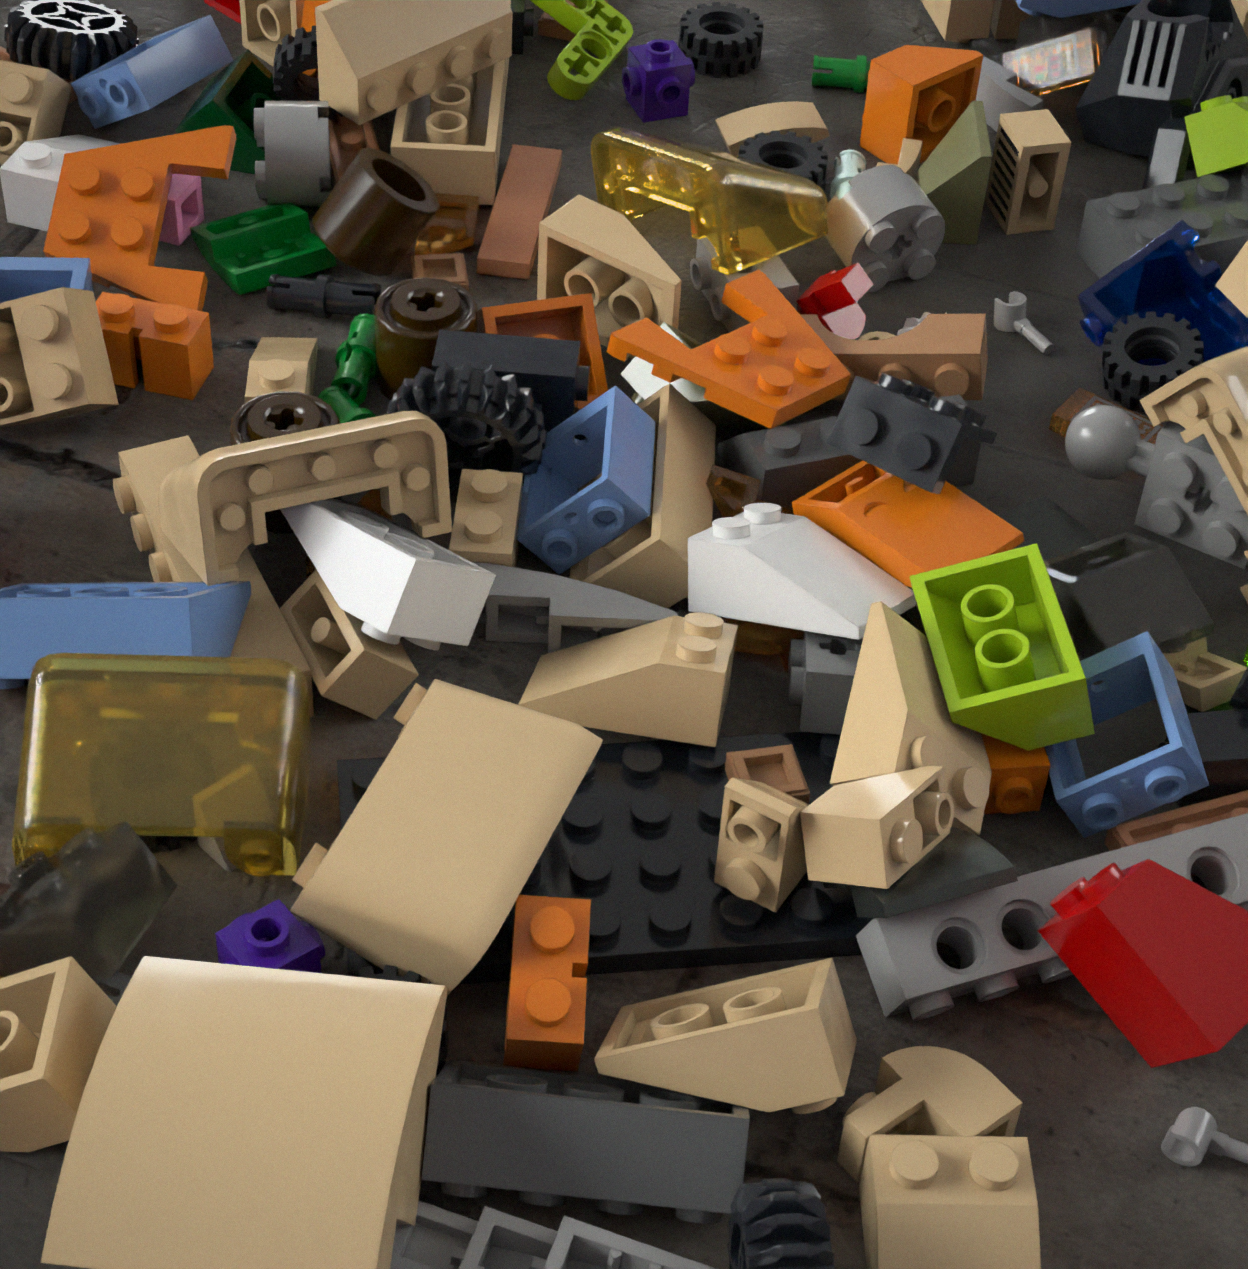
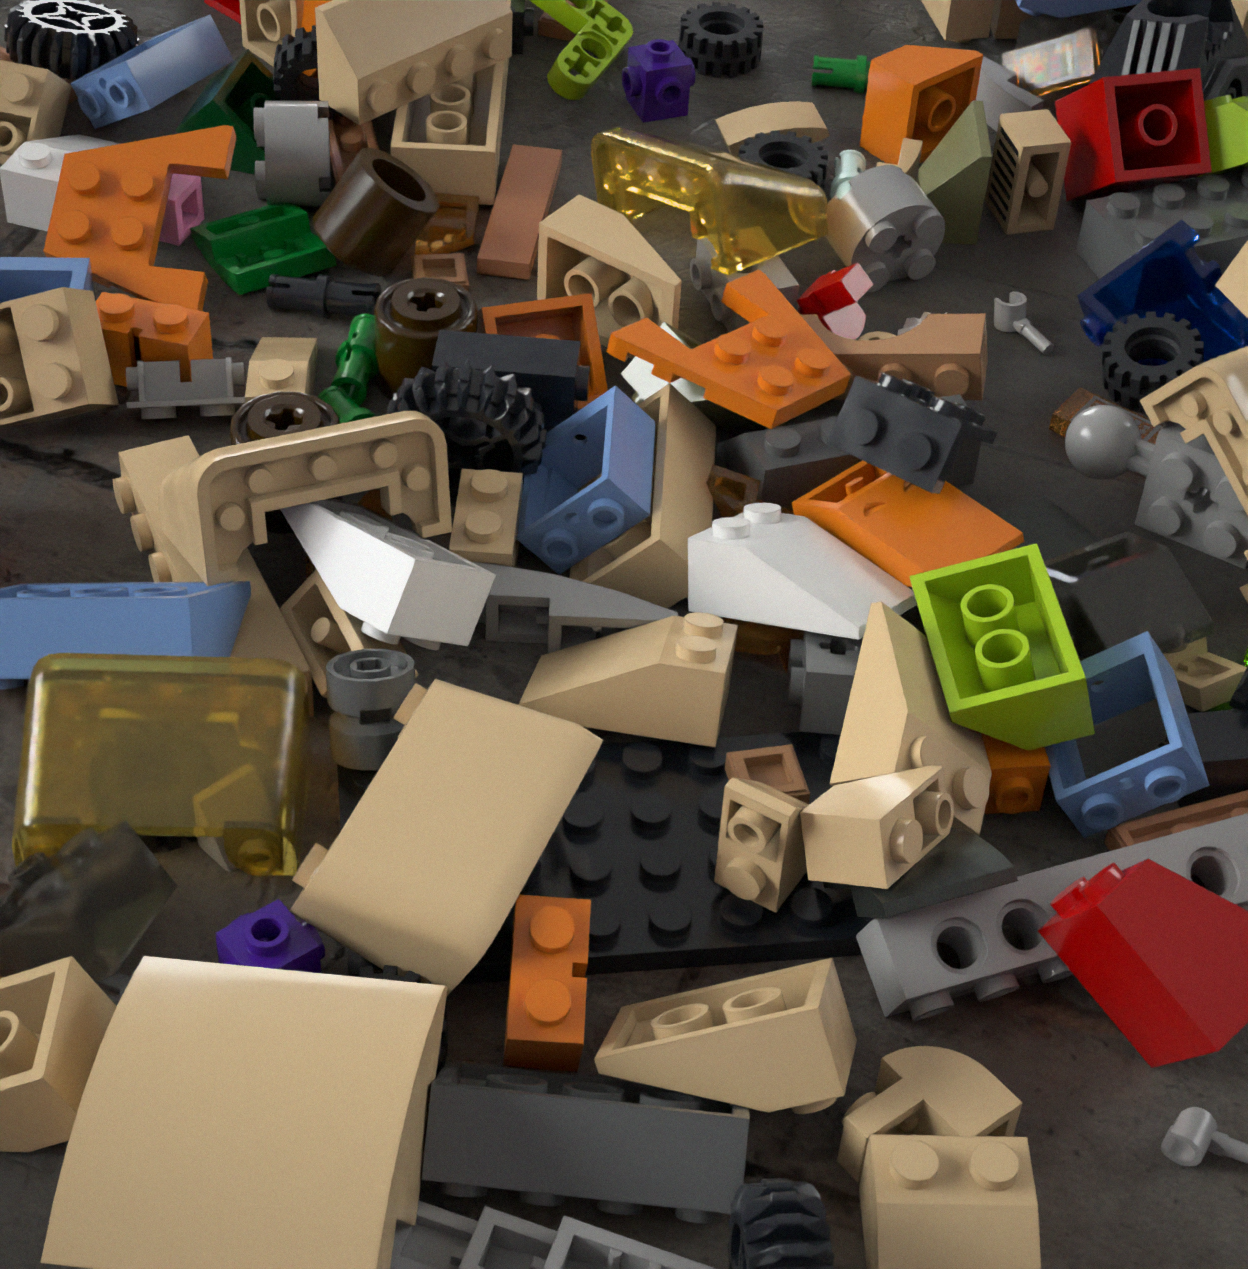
none -> light grey hinge [126,357,245,419]
none -> dark grey wheel [326,649,416,770]
none -> red slope [1055,68,1212,201]

